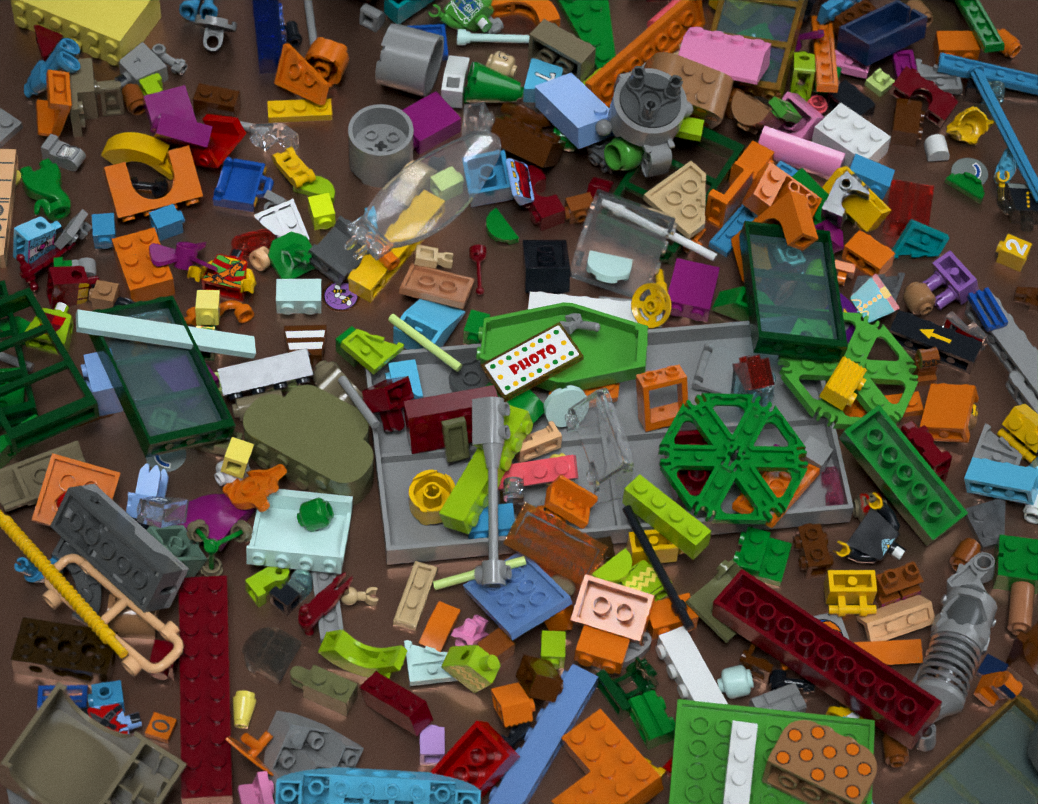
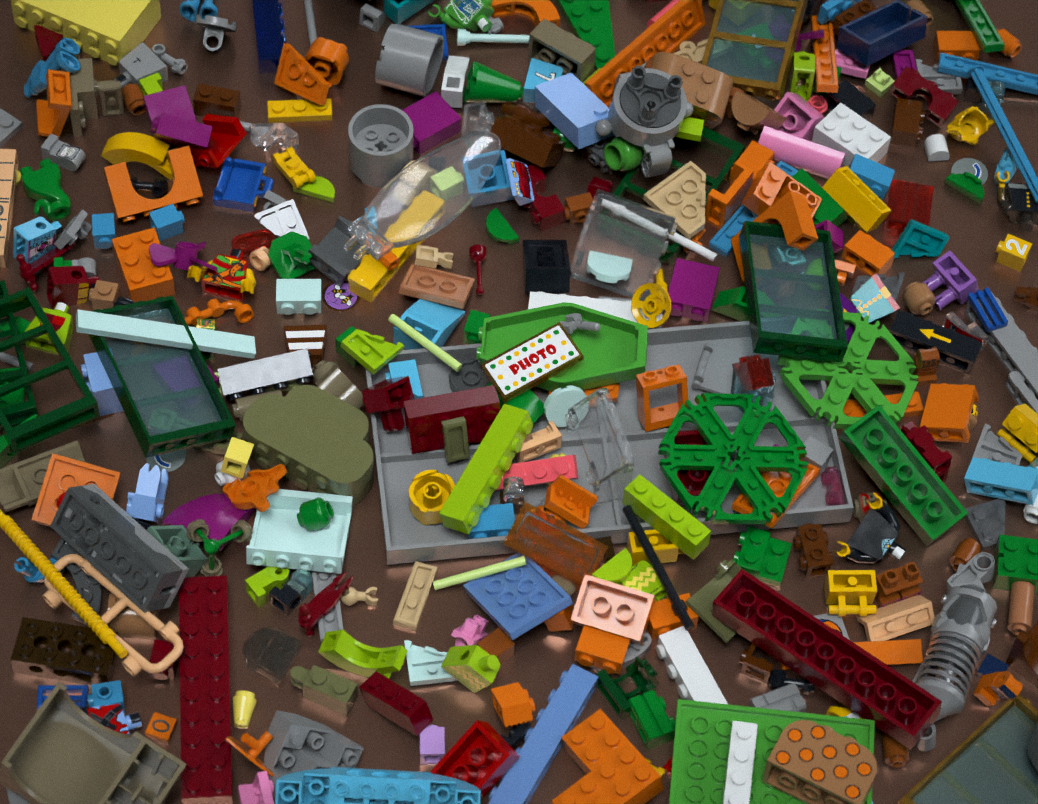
clear slope [137,496,189,528] -> none
light yellow brick [195,290,220,325] -> none
black pin [284,21,303,48] -> none
neon yellow brick [308,193,336,231] -> none
light grey bar [338,376,380,429] -> none
orange slope [419,601,461,652] -> none
light grey bar [472,397,512,588] -> none
tan head [486,51,518,78] -> none
reddish brown brick [515,654,563,703] -> none
lime brick [540,630,566,670] -> none
bright pink slope [678,27,771,85] -> none
light aqua head [717,665,754,699] -> none
bright green plate [768,96,802,124] -> none
yellow brick [819,356,867,411] -> none
tile [821,171,870,228] -> none

